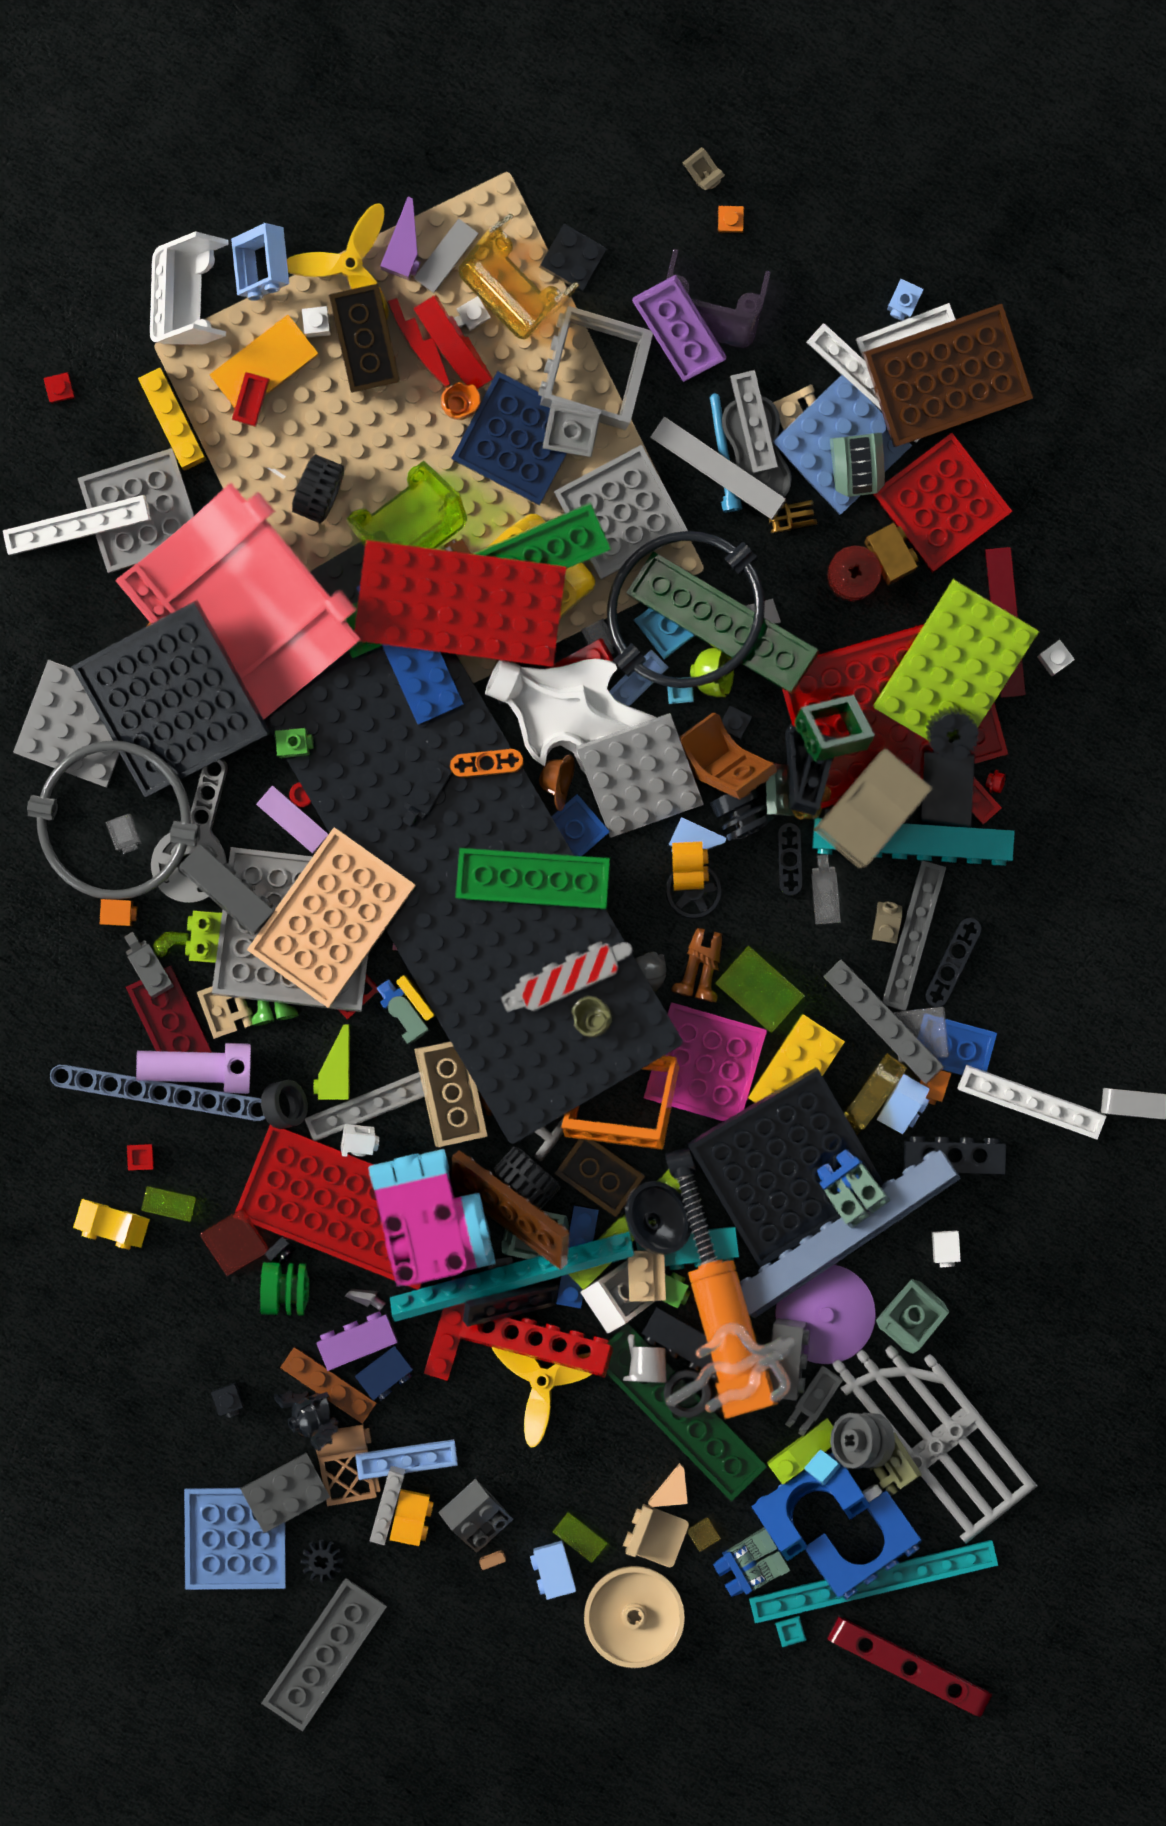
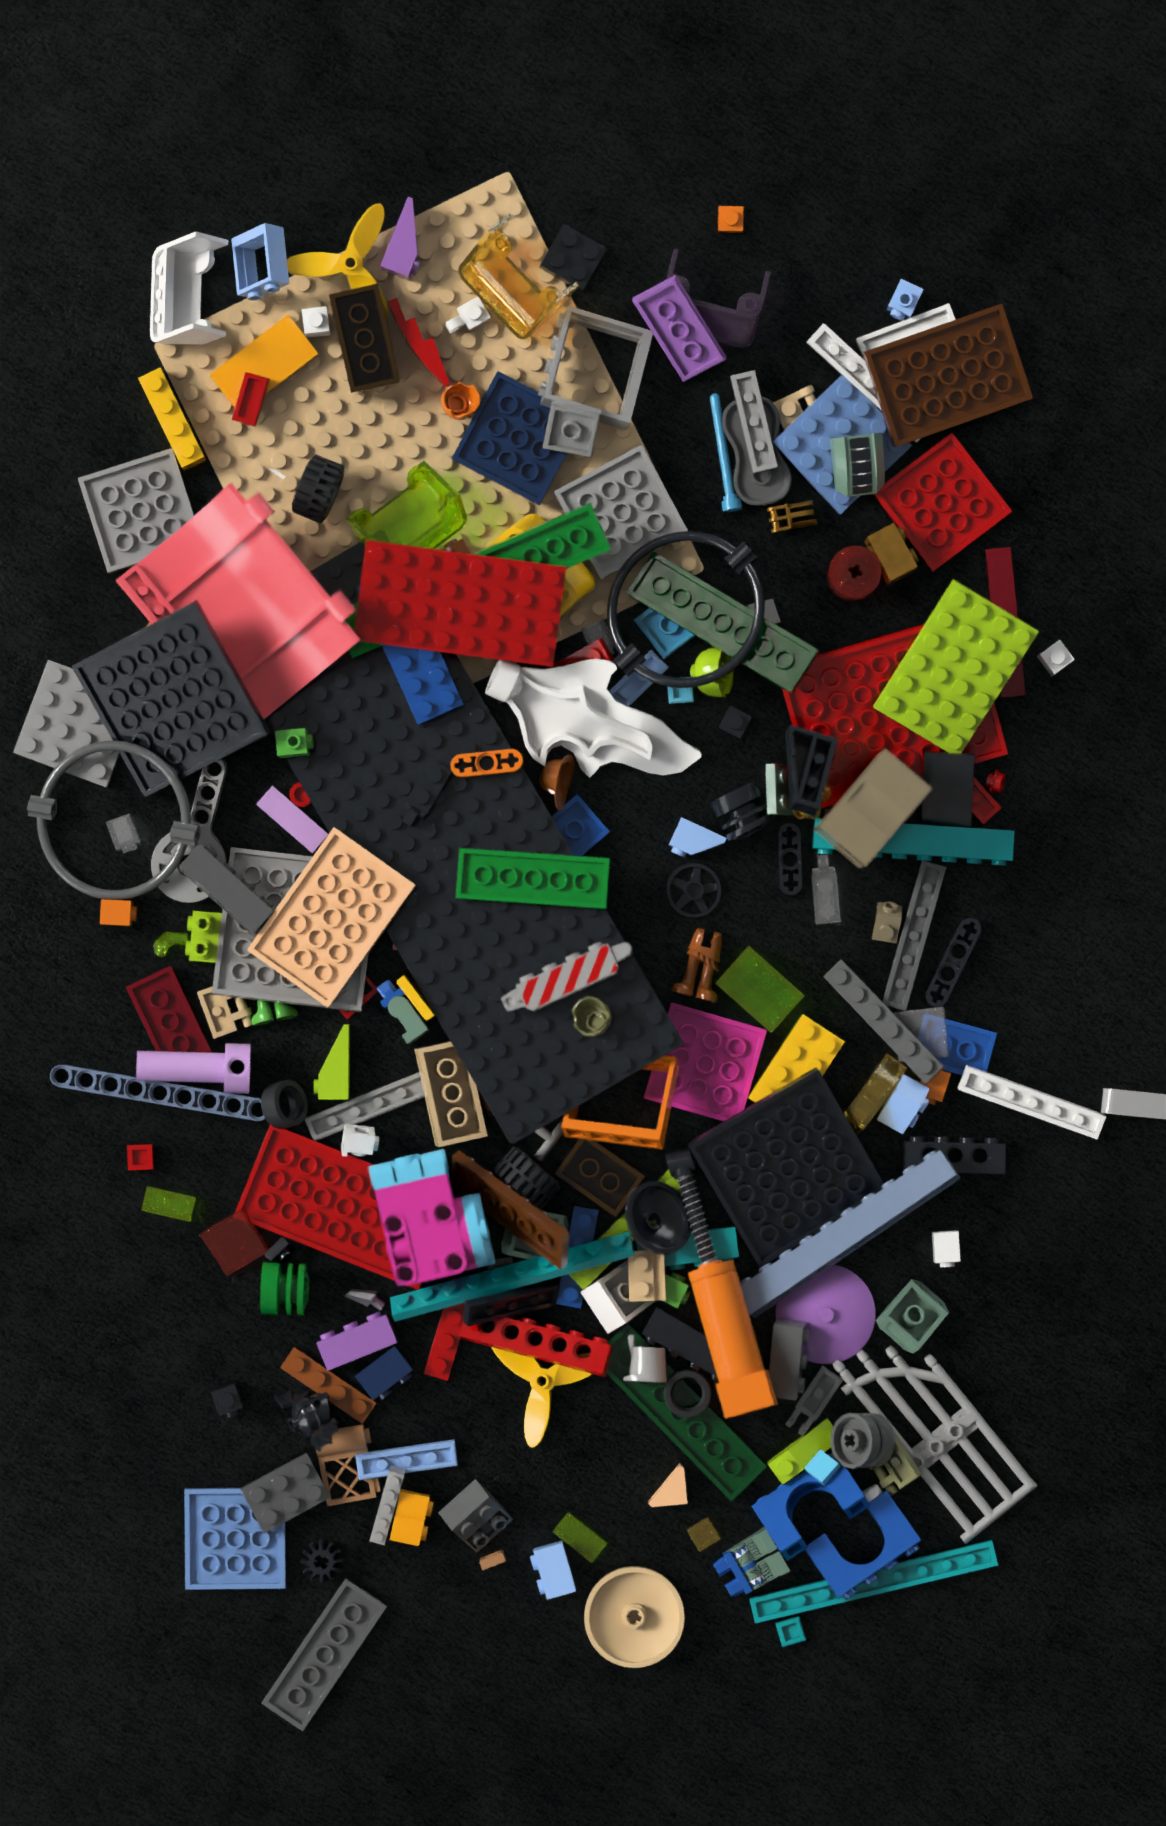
white plate [3,495,151,555] -> none
red plate [44,372,74,404] -> none
yellow brick [73,1199,150,1250] -> none
dark grey hinge [125,932,174,999] -> none
red slope [413,295,493,389] -> none
light grey tile [414,219,479,294] -> none
light grey plate [576,713,704,838] -> none
tan bracket [623,1504,689,1567] -> none
dark grey hair [635,952,666,992] -> none
light grey tile [651,417,787,520] -> none
clear plant [666,1323,797,1412] -> none
light orange brick [672,841,709,890] -> none
dark orange bracket [679,713,777,799] -> none
dark tan bracket [682,147,725,190] -> none
dark green window [795,695,875,762] -> none
sand green hips [817,1150,891,1228] -> none
dark red beam [827,1616,992,1717] -> none
black brick [926,706,979,761] -> none

